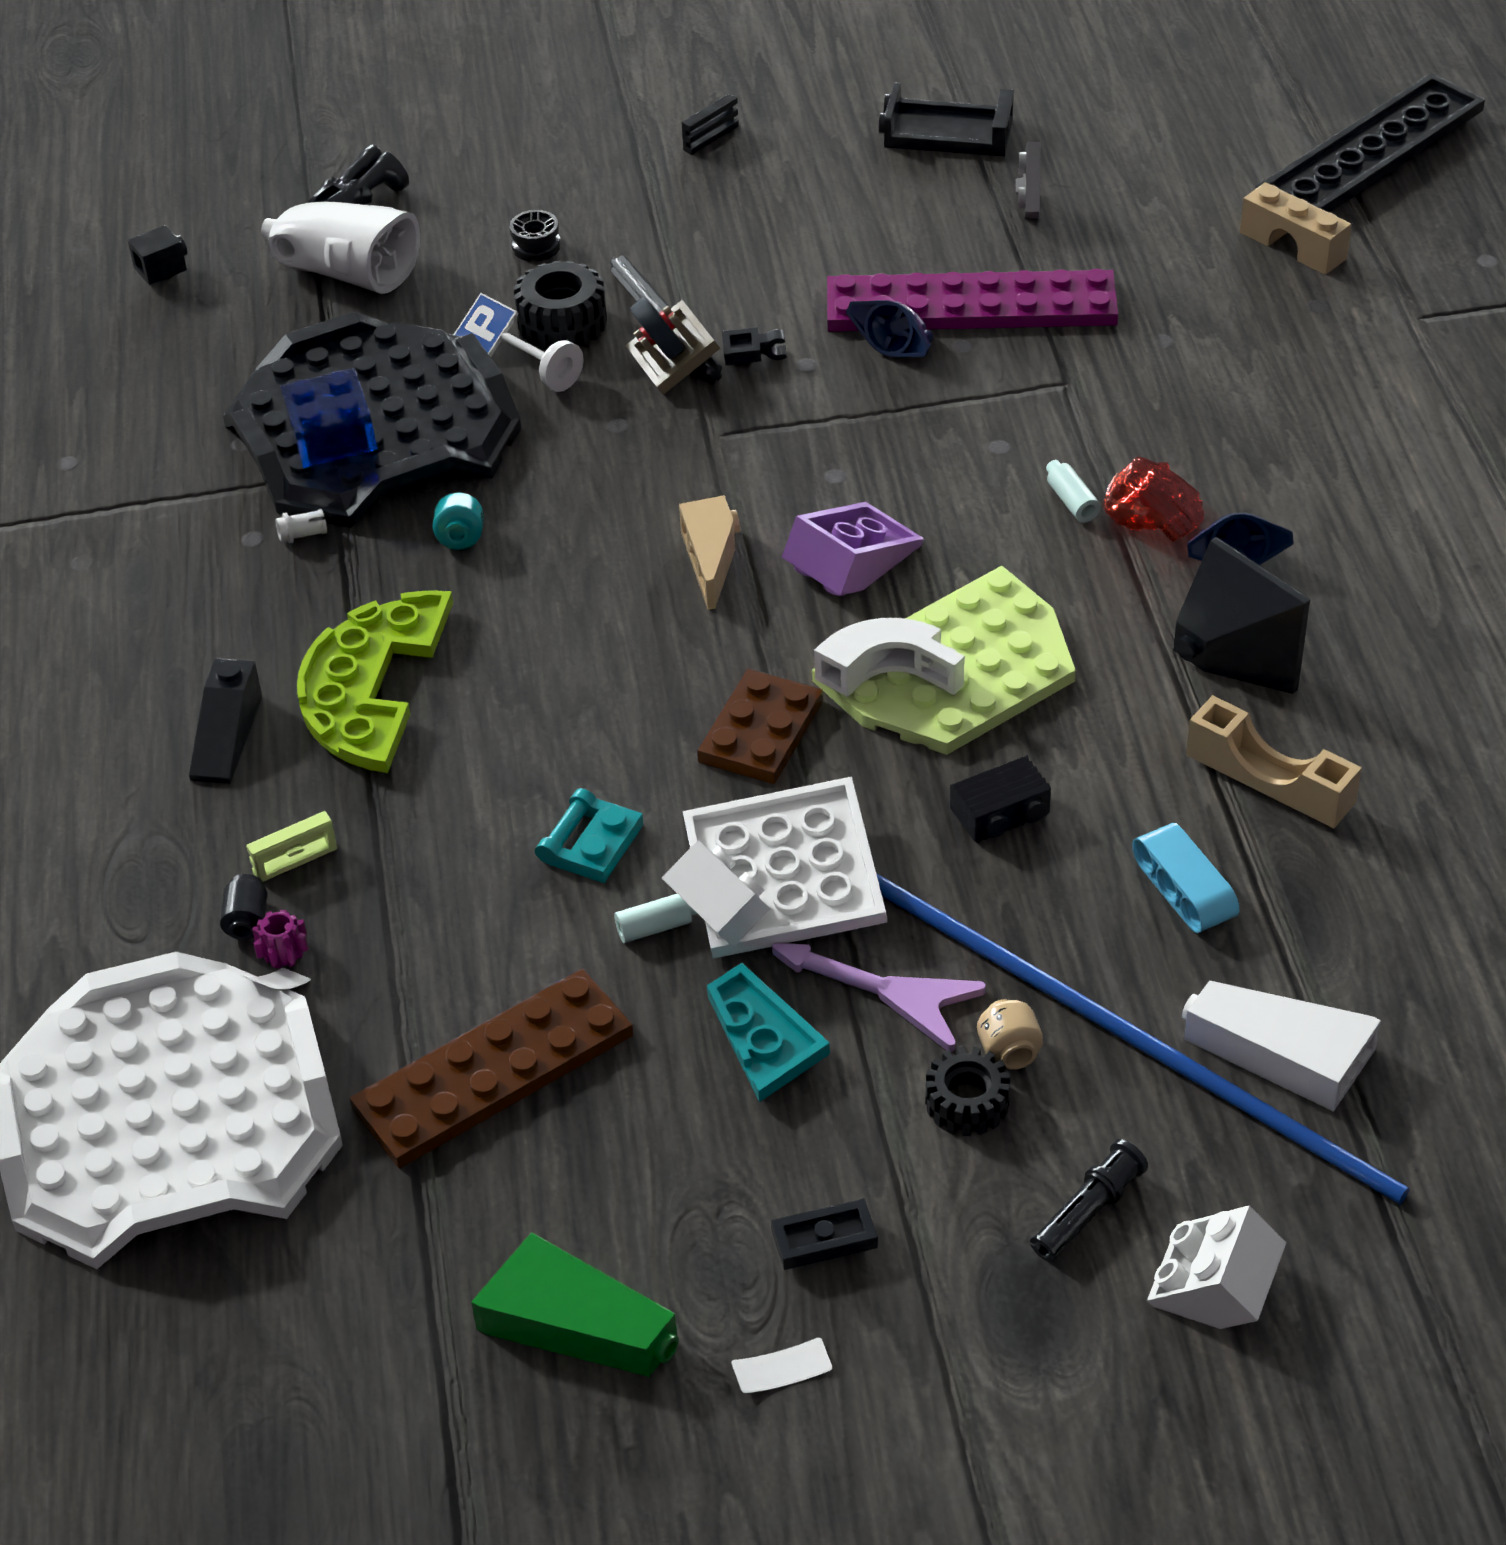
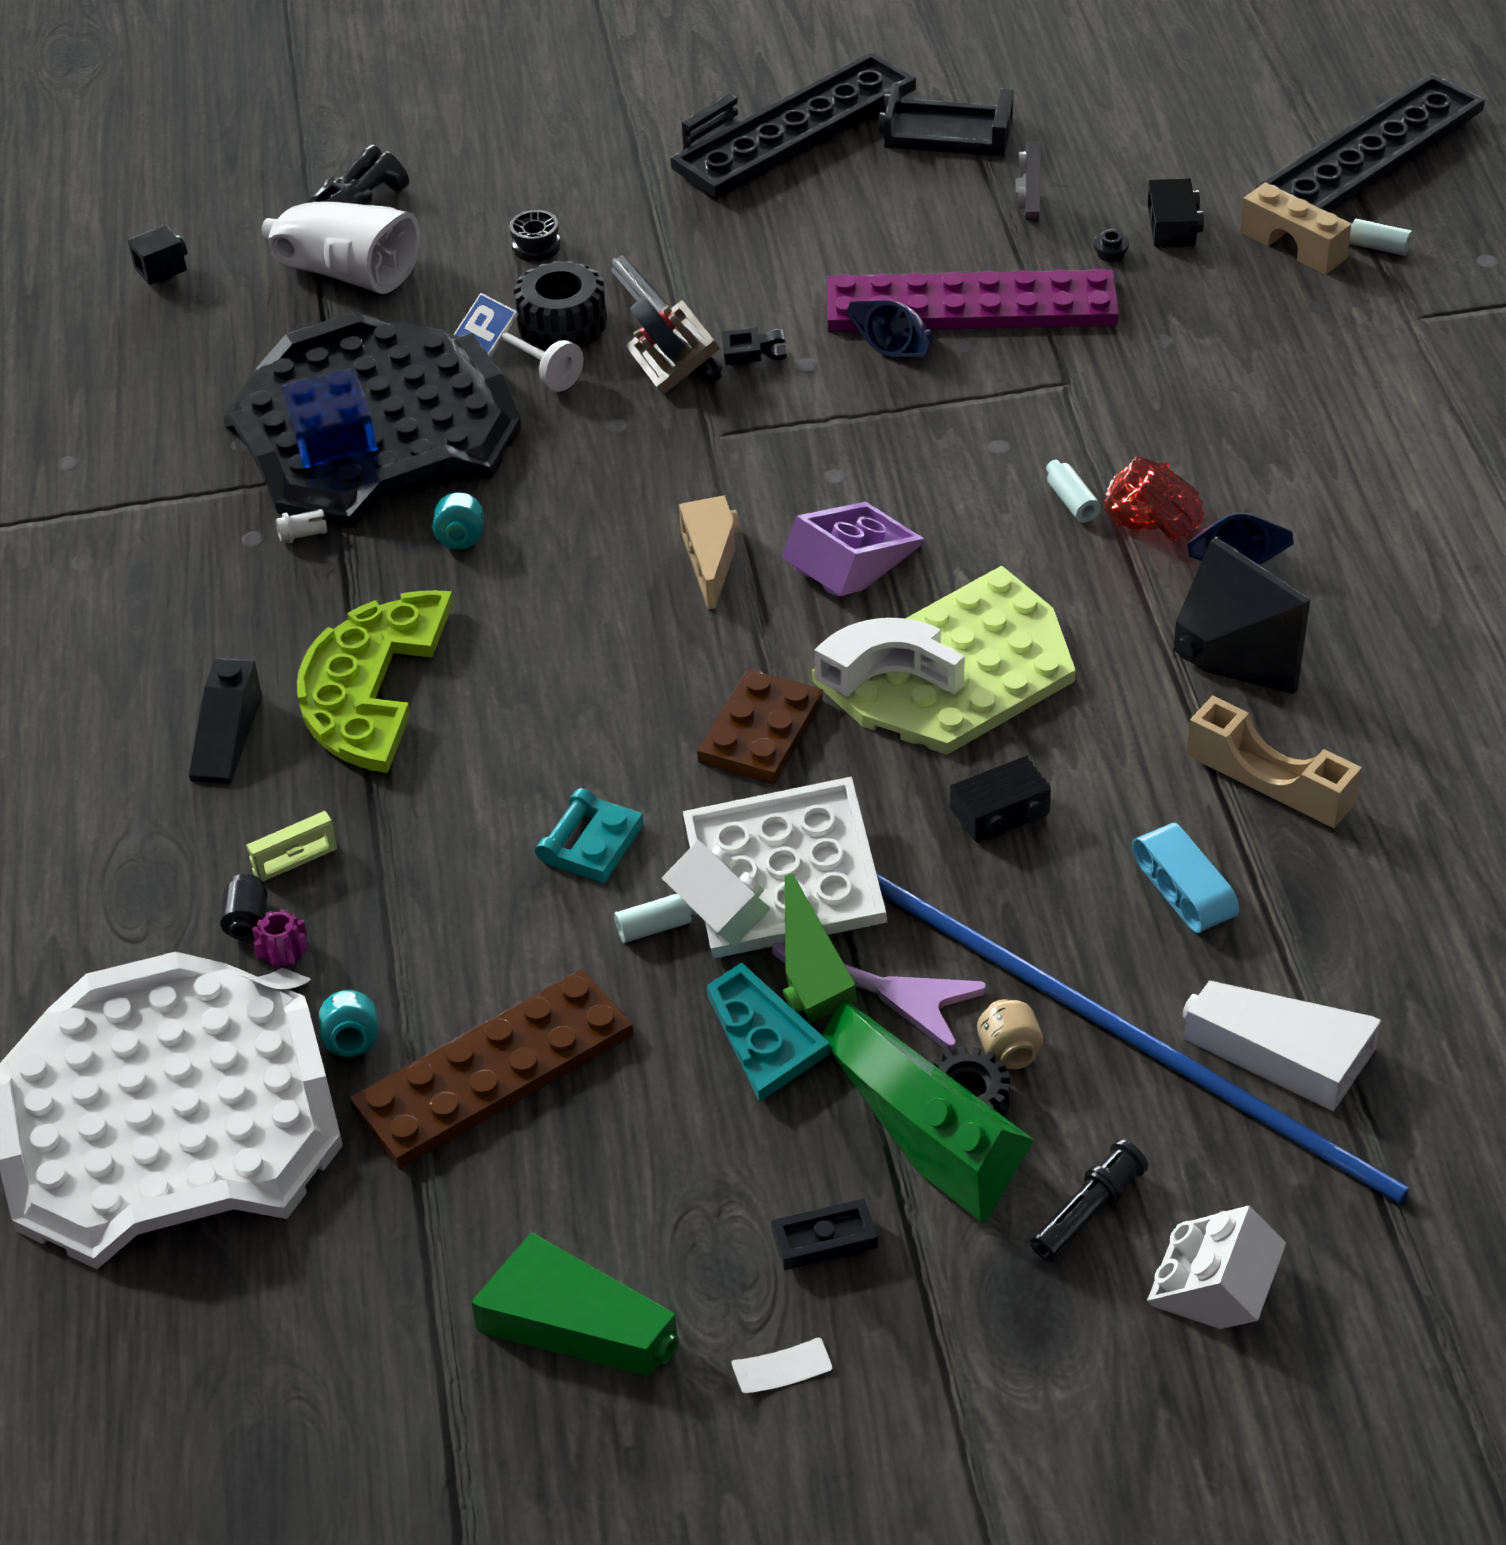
none -> teal head [319,990,379,1058]
none -> black plate [670,52,916,198]
none -> bright green slope [783,873,857,1024]
none -> green wedge [822,999,1034,1223]
none -> black plate [1094,230,1129,262]
none -> black brick [1147,178,1204,248]
none -> light aqua cylinder [1349,218,1412,256]

